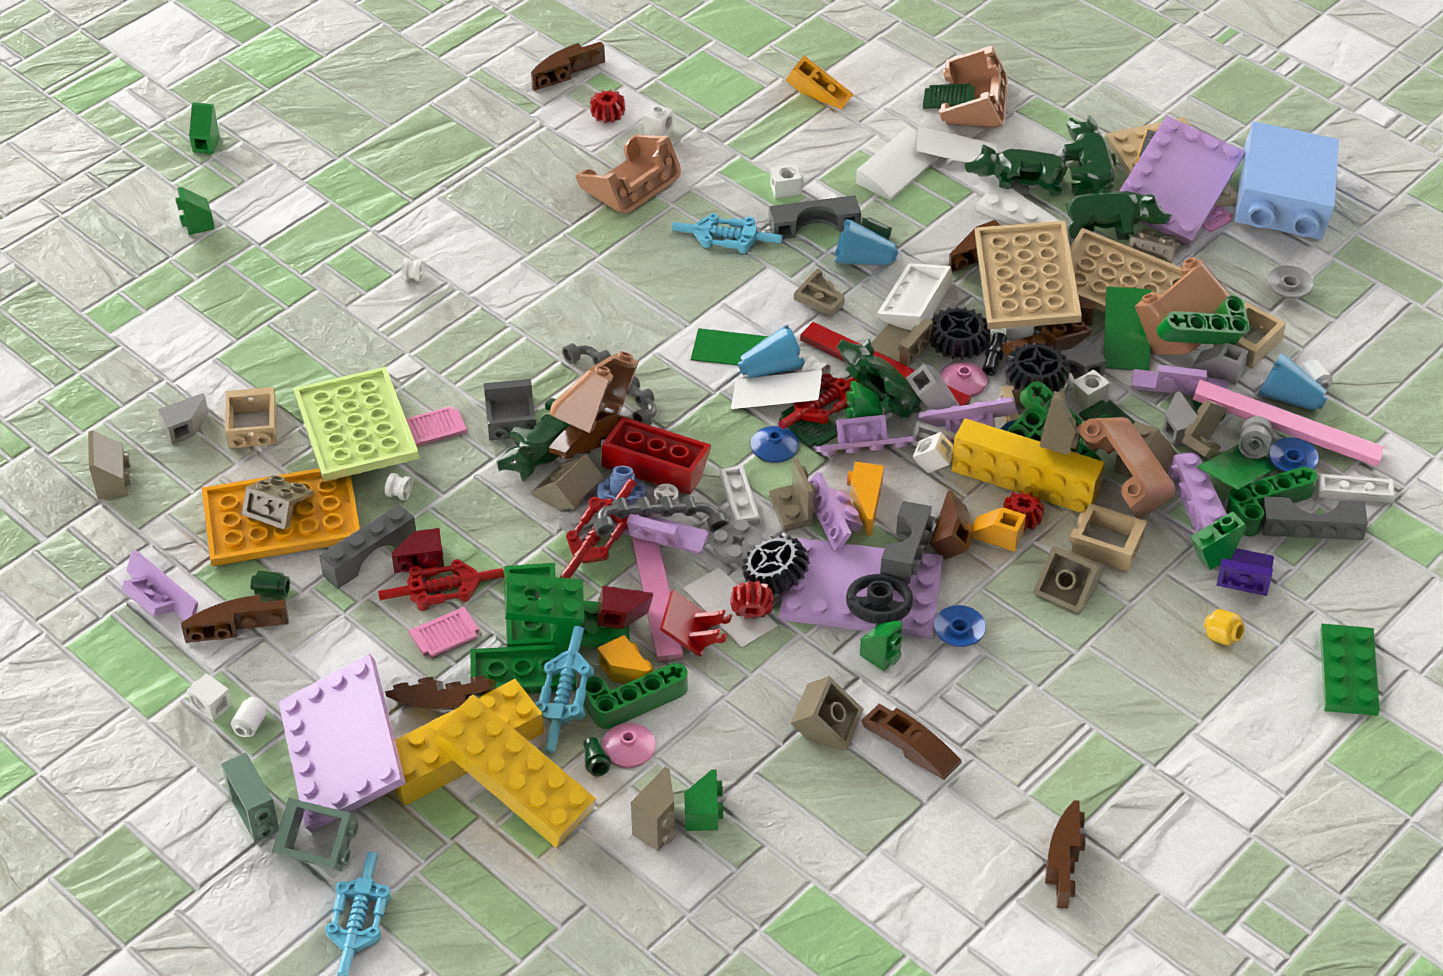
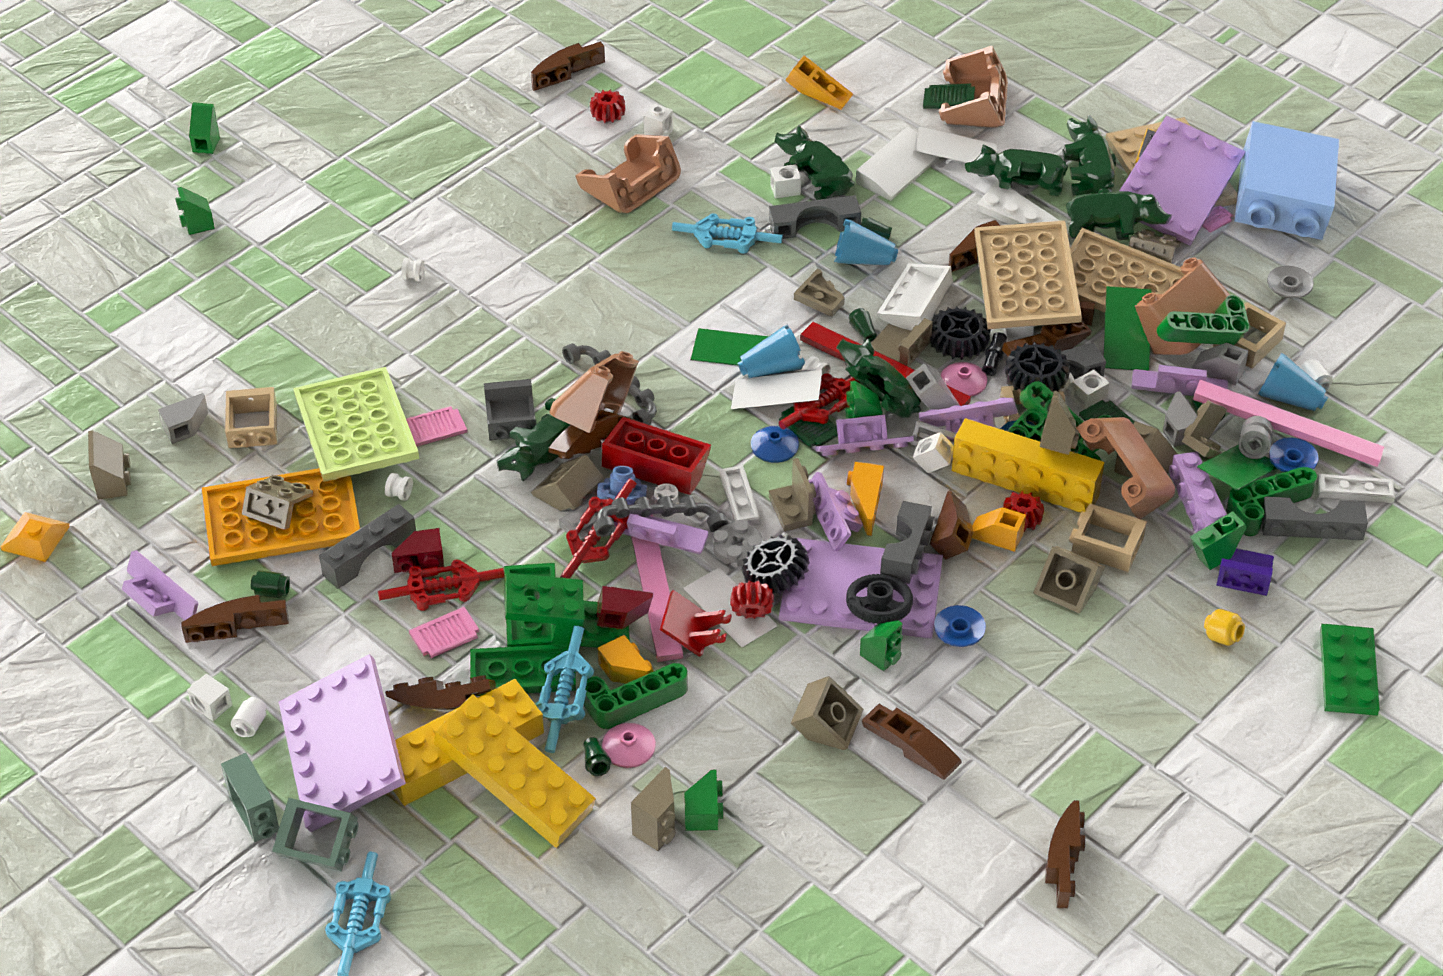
none -> light orange slope [0,512,70,562]
none -> dark green animal [774,125,855,200]
none -> dark green cone [848,308,877,342]

